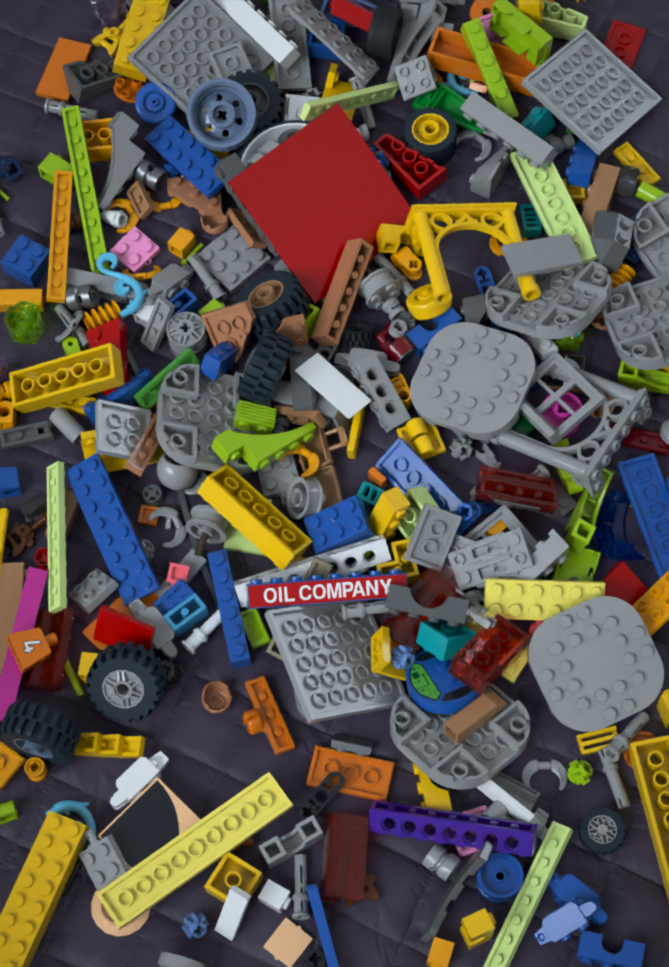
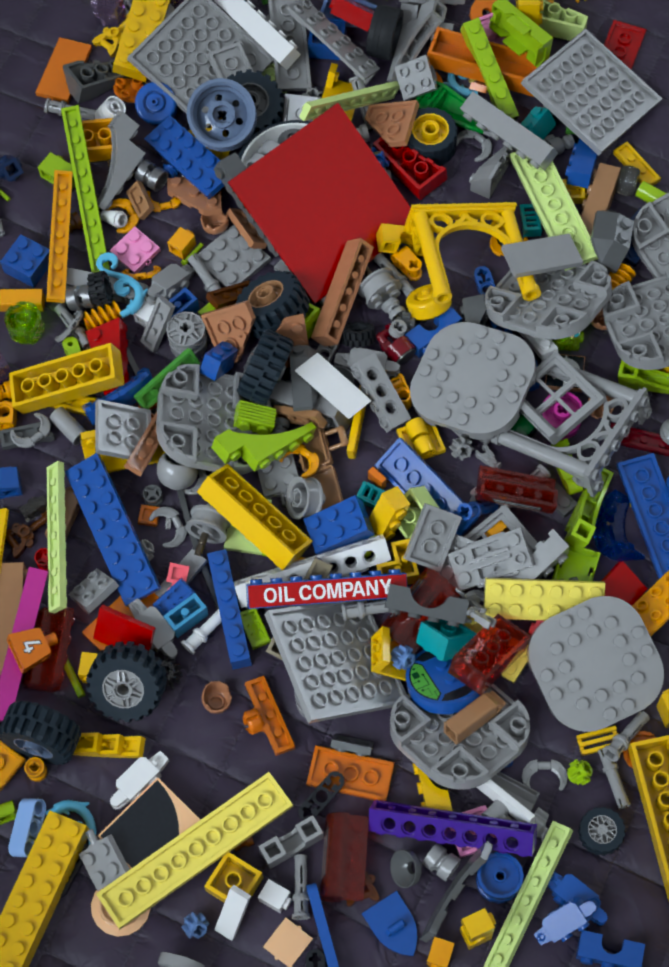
none -> light blue beam [8,798,46,858]
none -> light grey piece [10,413,51,448]
none -> black tyre [87,271,113,306]
none -> white wheel [95,96,126,119]
none -> reddish brown plate [206,280,250,309]
none -> blue shield [361,891,417,956]
none -> nougat plate [365,100,419,147]
none -> dark grey piece [390,849,422,888]

